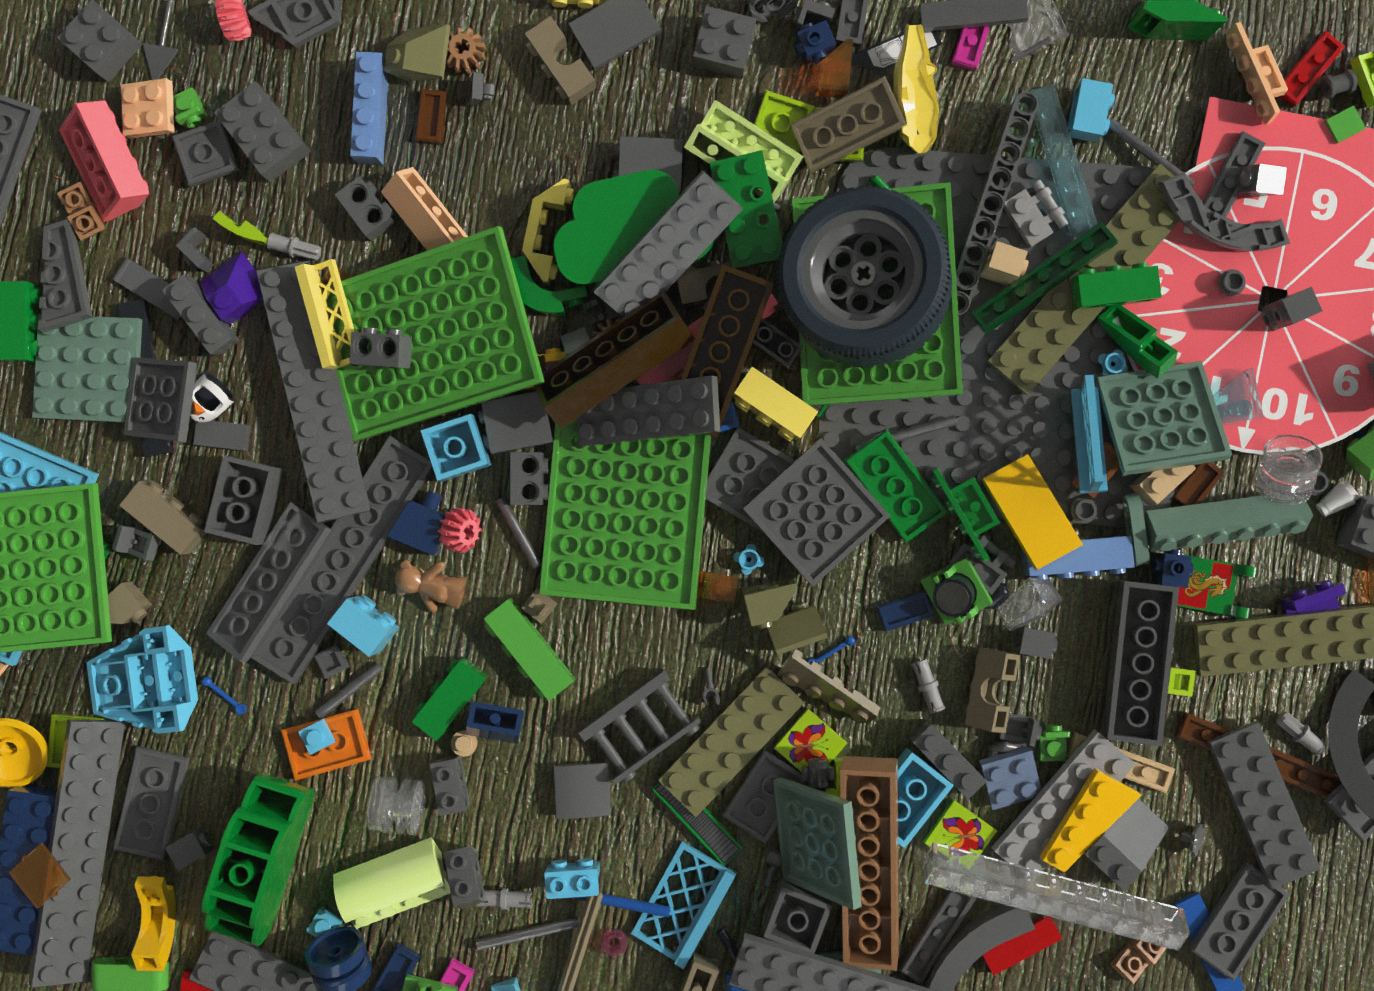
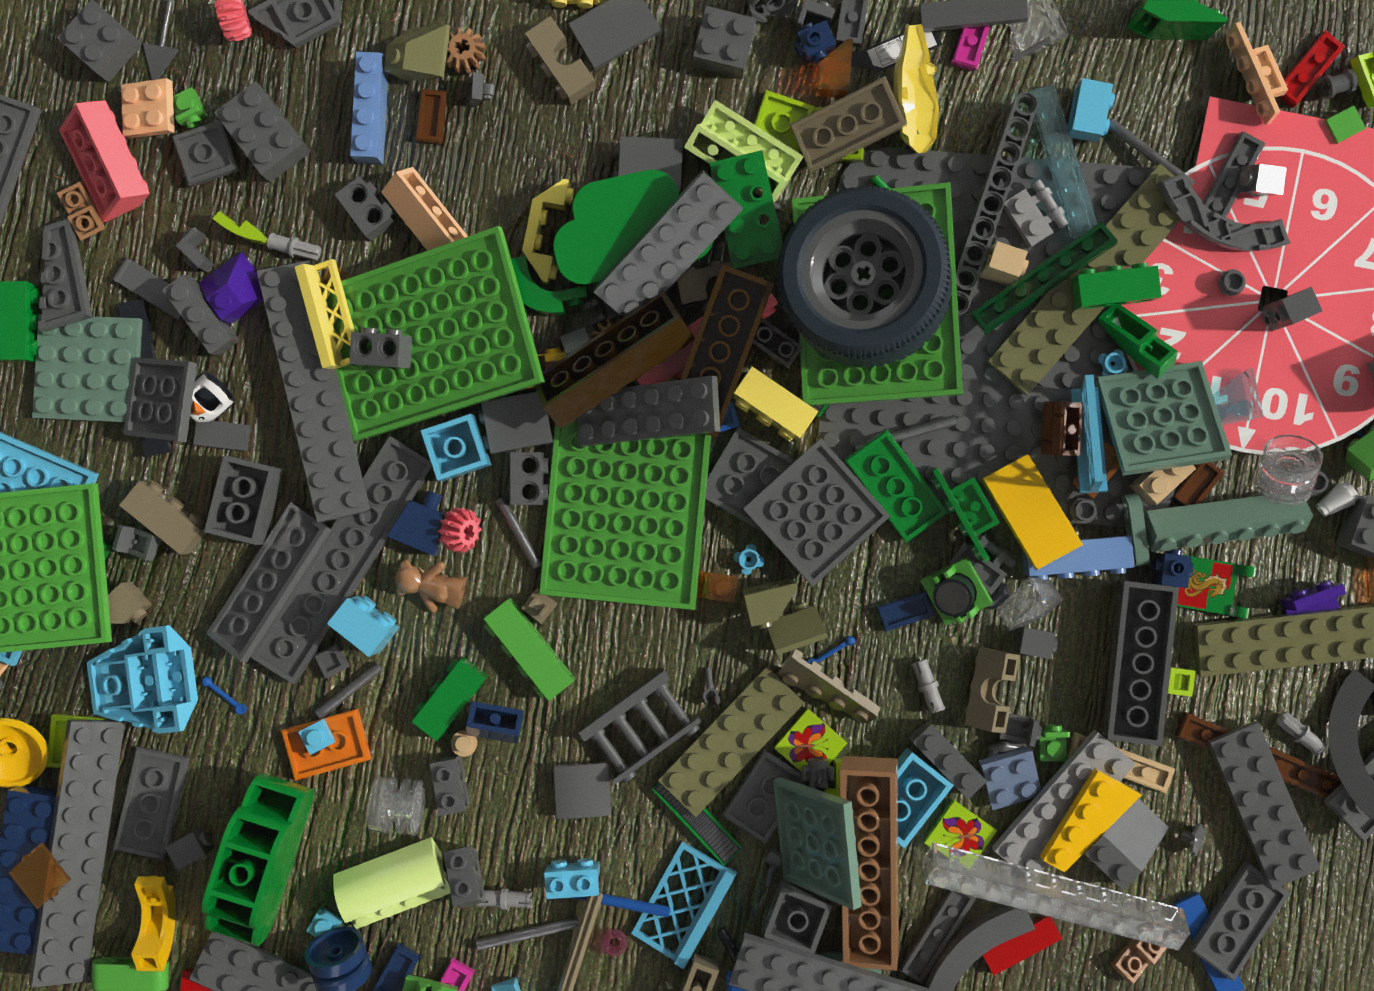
none -> reddish brown brick [1041,401,1083,456]

